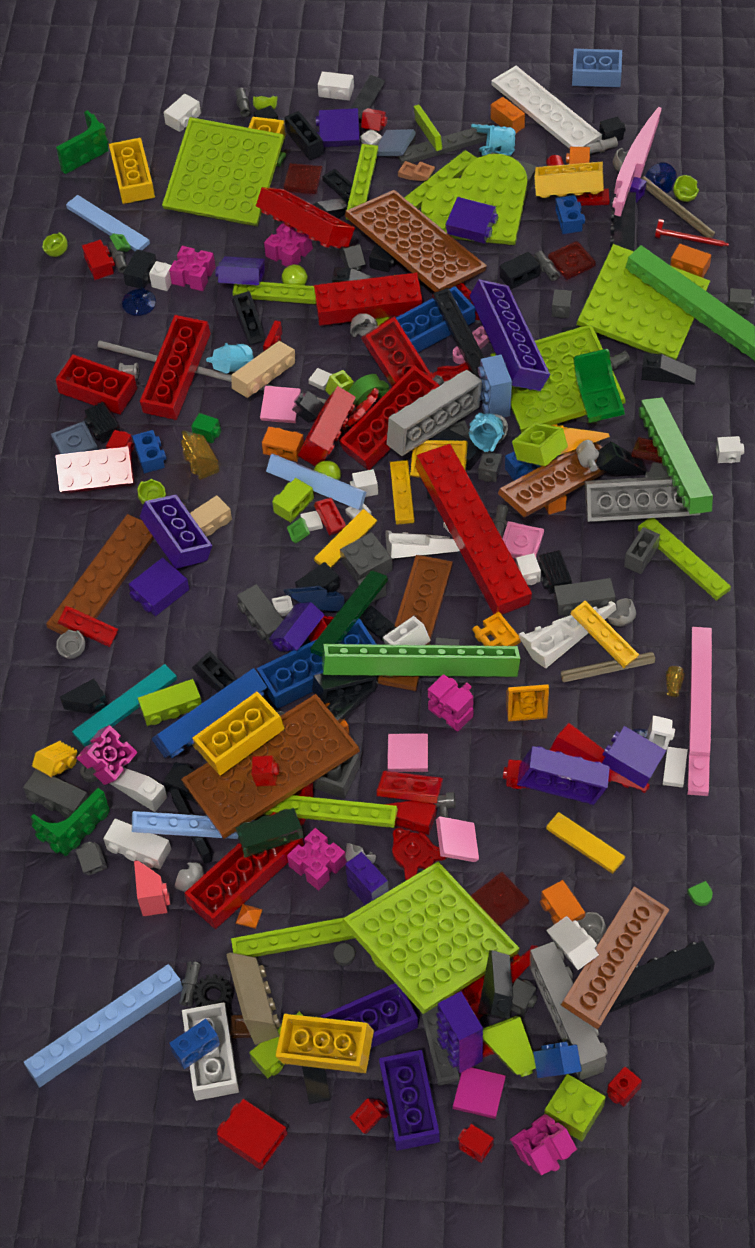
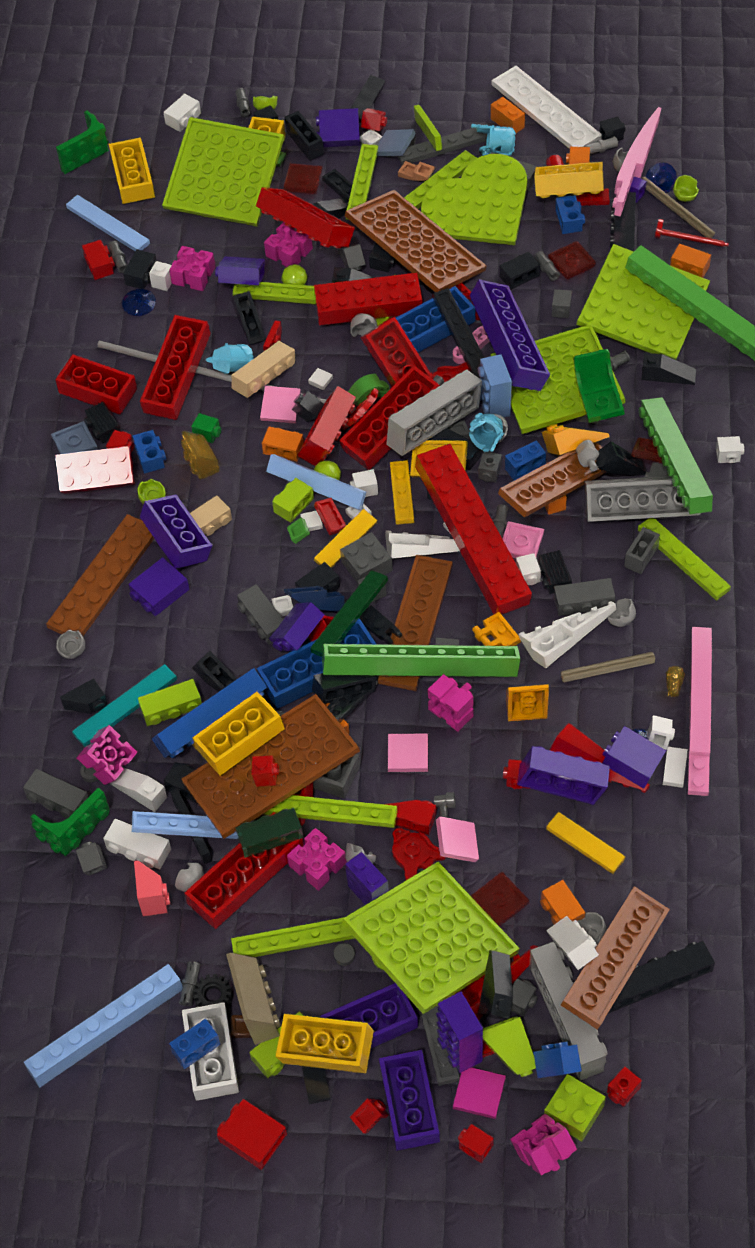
yellow brick [32,740,77,778] -> none
lime hair [42,232,68,257] -> none
red tile [58,605,118,647] -> none
bright green tile [110,233,131,252] -> none
light grey bush [119,363,139,379] -> none
orange slope [236,904,262,929] -> none
white brick [318,72,354,101] -> none
lime brick [325,370,354,395] -> none
red tile [377,771,443,803] -> none
white brick [383,616,431,645] -> none
dark purple brick [446,197,498,244] -> none
lime brick [512,422,568,466] -> none
yellow tile [570,601,639,668] -> none
medium blue brick [572,49,622,87] -> none
bright green tile [687,881,713,906] -> none
dark grey brick [728,288,754,315] -> none

